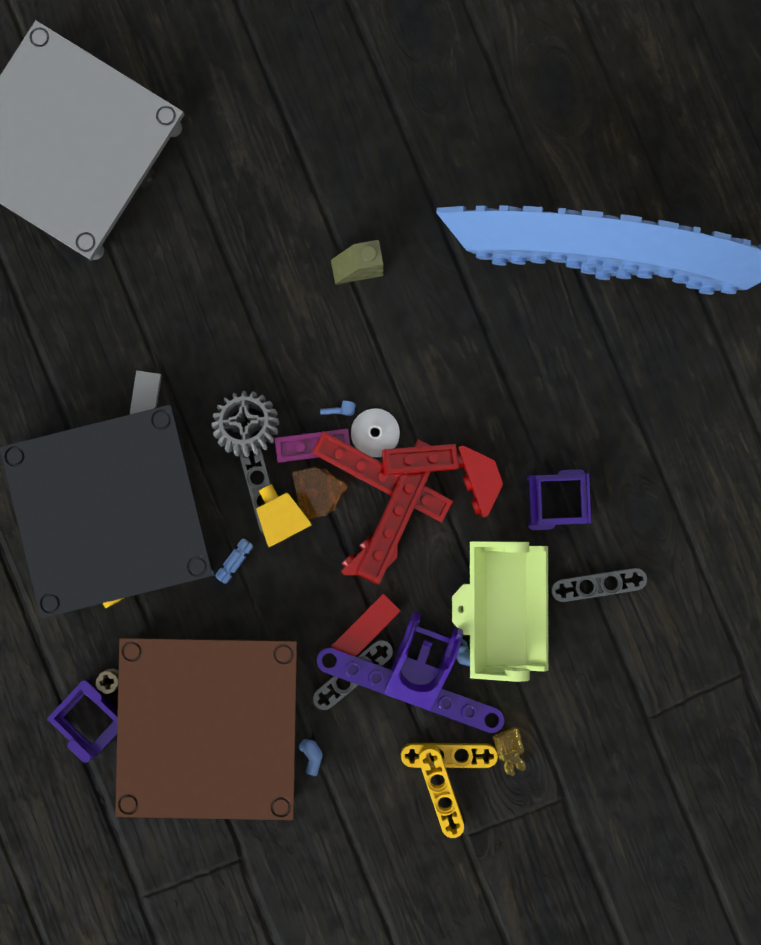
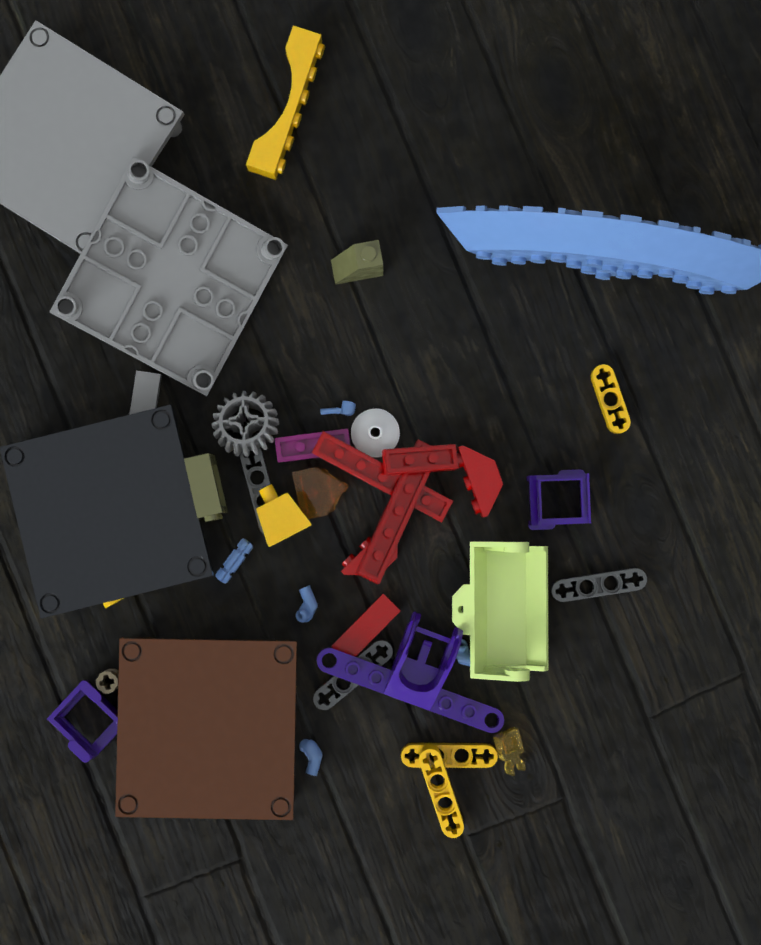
none -> light grey piece [50,157,288,396]
none -> olive window [184,453,228,522]
none -> yellow arch [246,25,325,180]
none -> medium blue arm [296,585,318,623]
none -> yellow beam [591,364,631,434]

